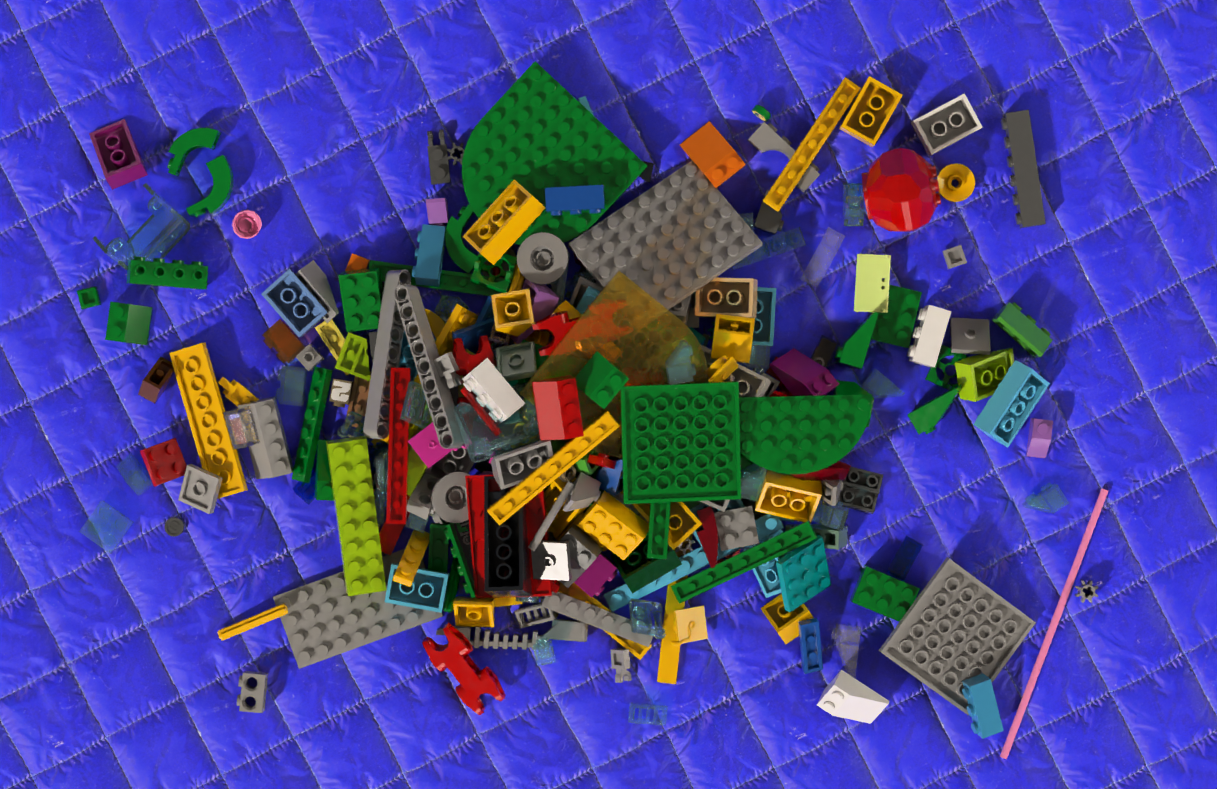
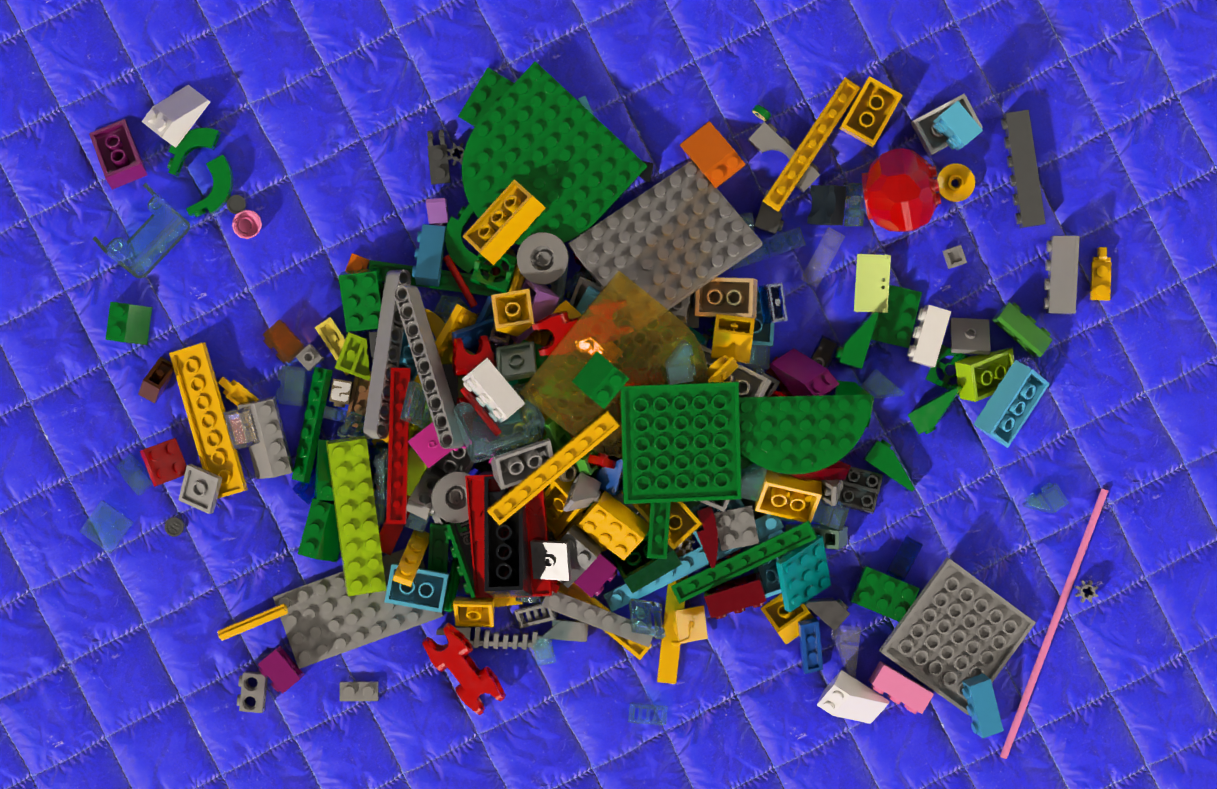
green tile [77,286,101,310] -> none
green brick [127,256,208,290] -> none
medium blue slope [261,269,328,337] -> none
light grey slope [295,260,339,323] -> none
light grey plate [433,352,463,389] -> none
light grey bar [528,480,575,551] -> none
red slope [532,375,584,440] -> none
blue brick [545,185,605,216] -> none
light grey plate [610,648,632,683] -> none
medium lavender slope [1026,418,1053,458] -> none
none -> white slope [141,85,210,148]
none -> dark grey piece [227,195,246,214]
none -> magenta brick [258,646,305,693]
none -> green slope [298,497,341,562]
none -> clear light blue piece [323,406,347,422]
none -> light grey plate [340,681,379,701]
none -> red bar [443,255,478,308]
none -> green plate [458,68,514,127]
none -> dark red brick [704,572,767,619]
none -> clear blue slope [759,283,788,324]
none -> flat silver slope [804,598,850,631]
none -> black brick [807,185,846,225]
none -> green slope [863,439,915,492]
none -> bright pink brick [868,661,934,714]
none -> medium azure brick [932,101,983,151]
none -> light grey slope [1043,236,1080,314]
none -> yellow hinge [1090,247,1112,301]

